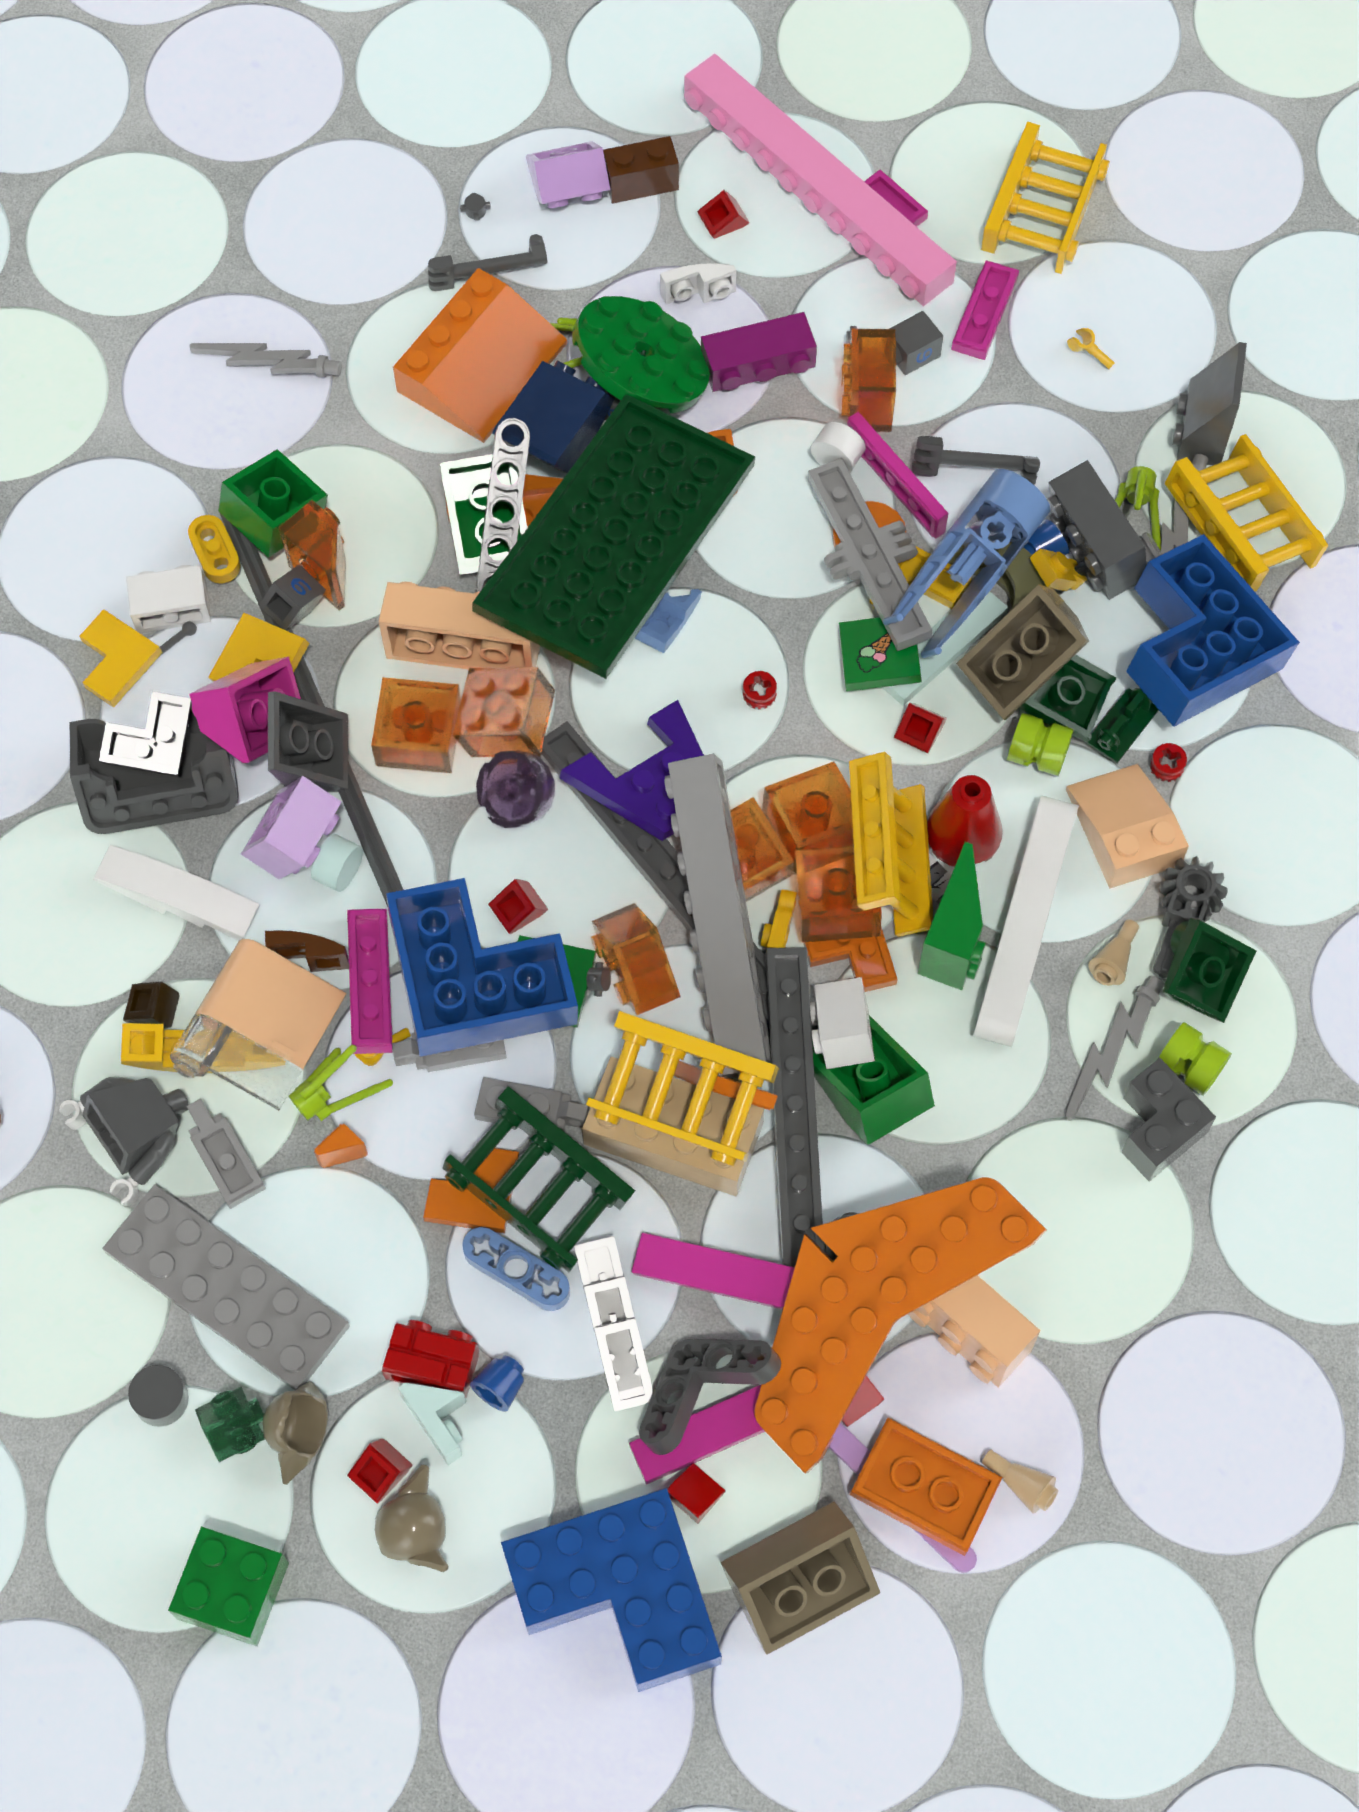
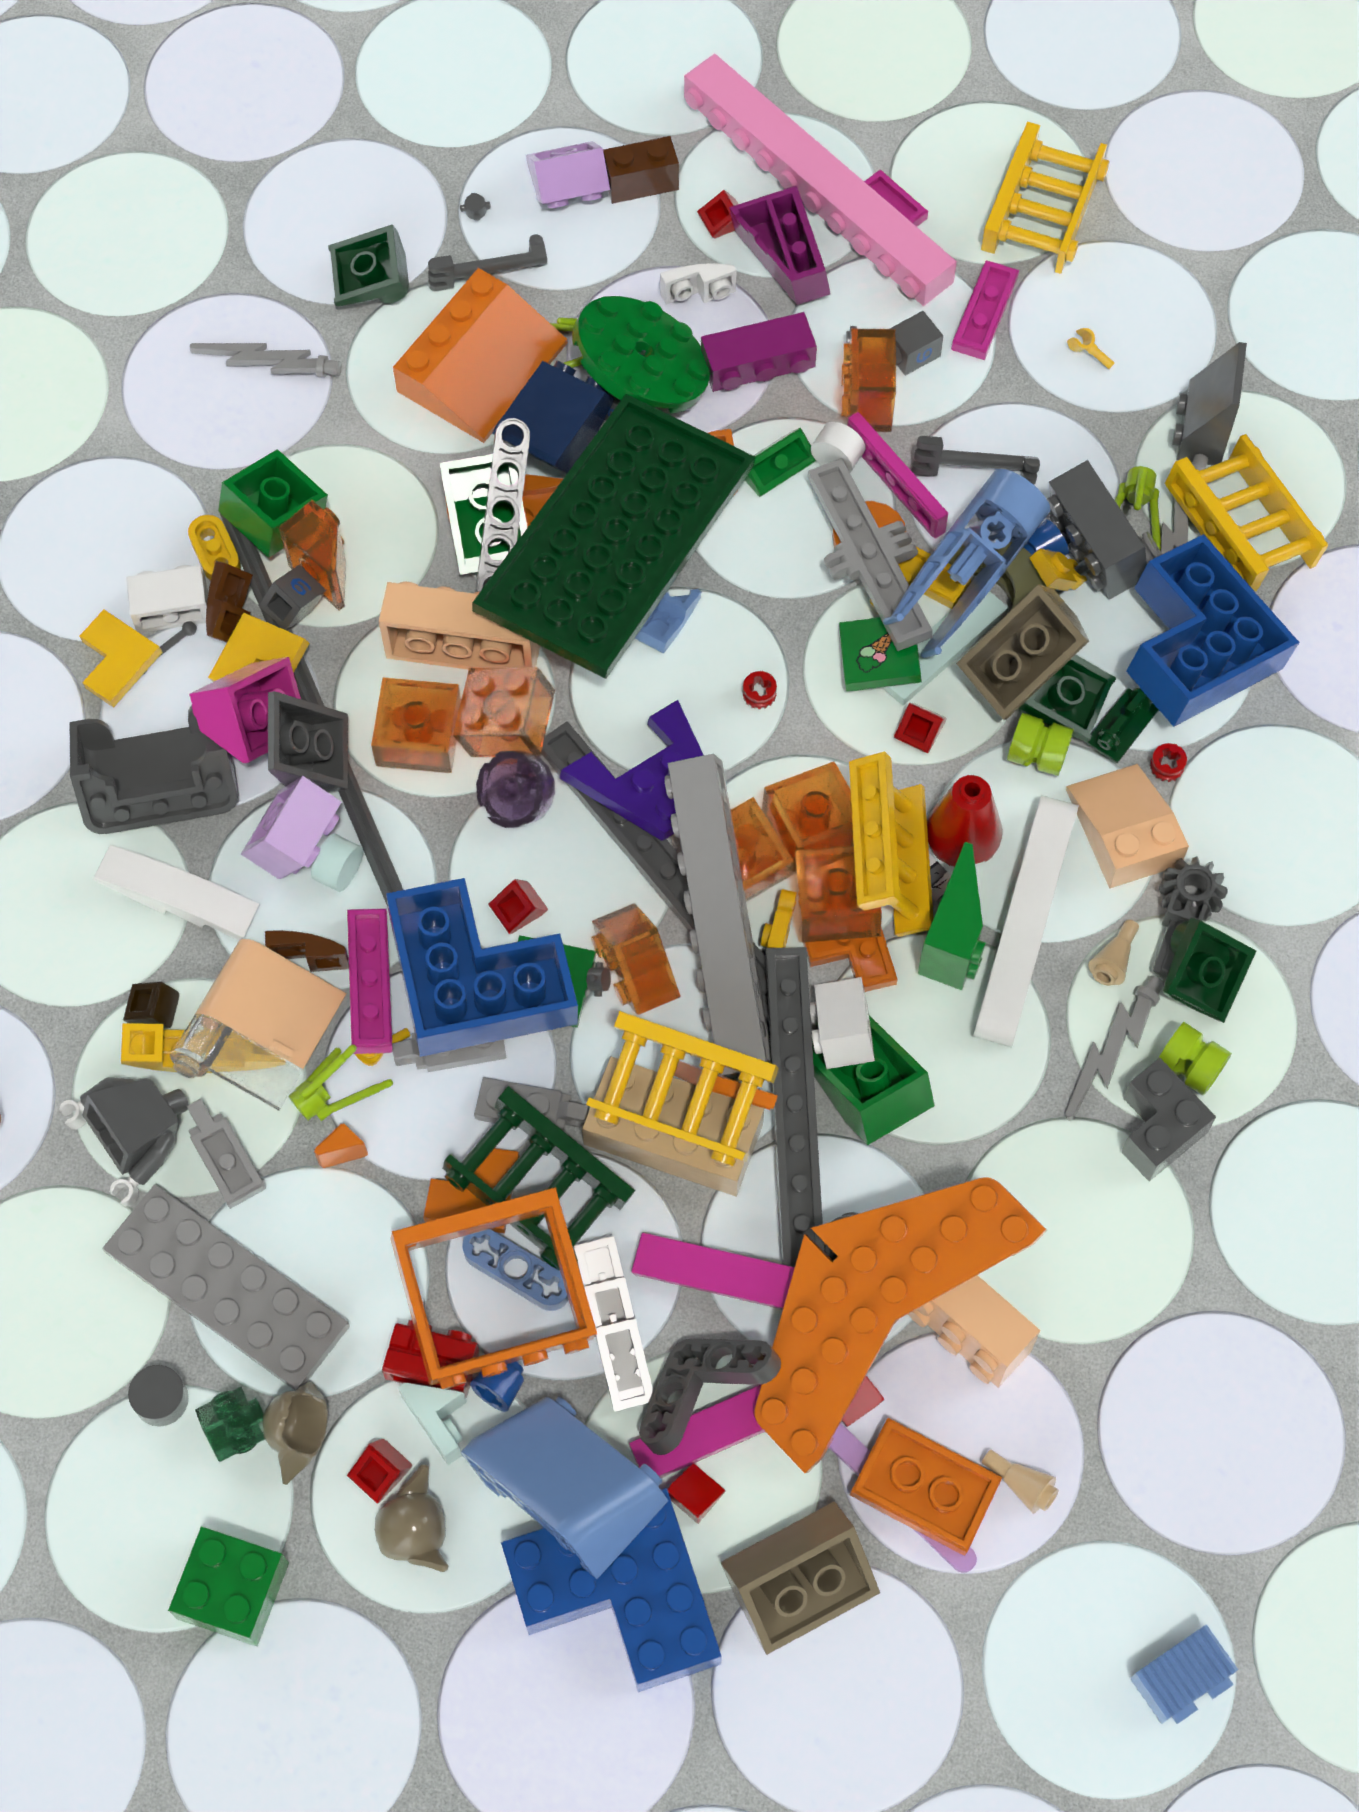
brick [99,691,192,777] -> none
none -> reddish brown slope [206,561,253,643]
none -> dark green slope [328,224,409,307]
none -> orange window [390,1187,597,1389]
none -> medium blue windscreen [460,1396,668,1579]
none -> magenta wedge [729,185,831,305]
none -> green slope [745,428,816,497]
none -> medium blue brick [1131,1624,1239,1724]

